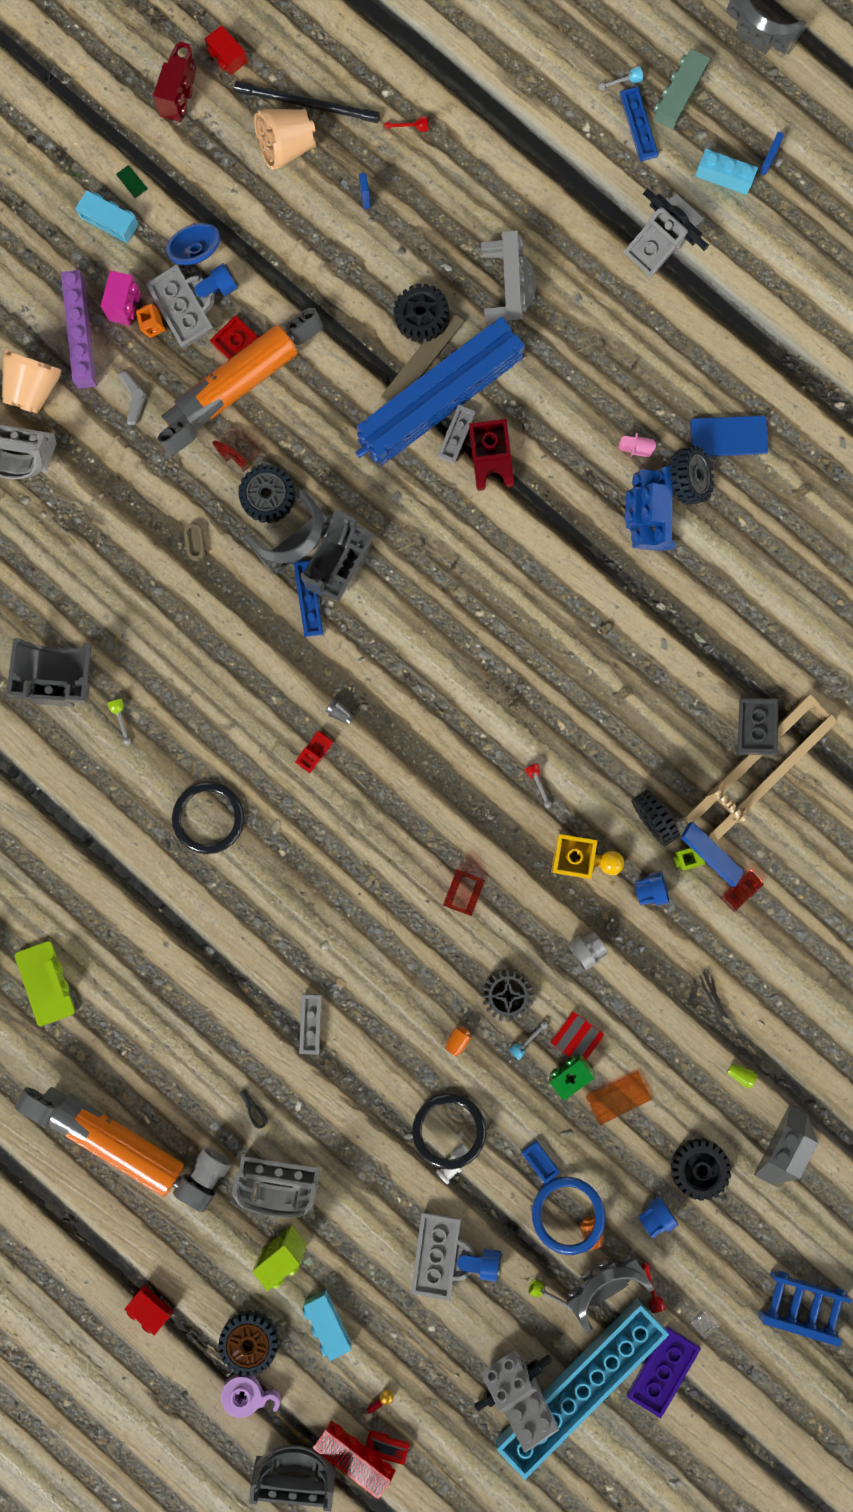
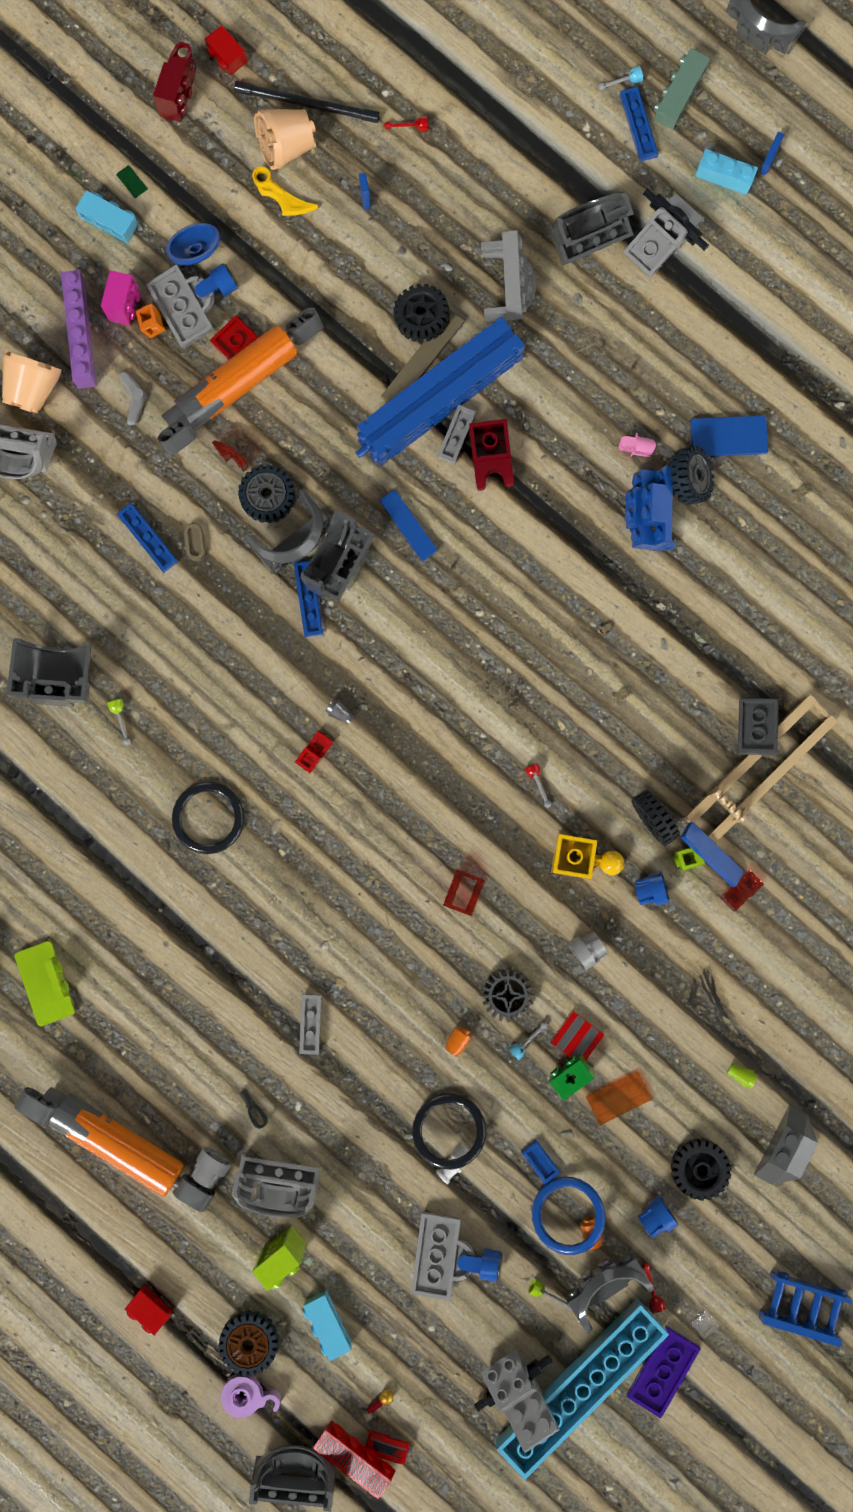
none -> blue tile [117,503,179,573]
none -> yellow piece [252,166,318,216]
none -> blue tile [379,489,438,562]
none -> dark grey piece [549,193,634,266]

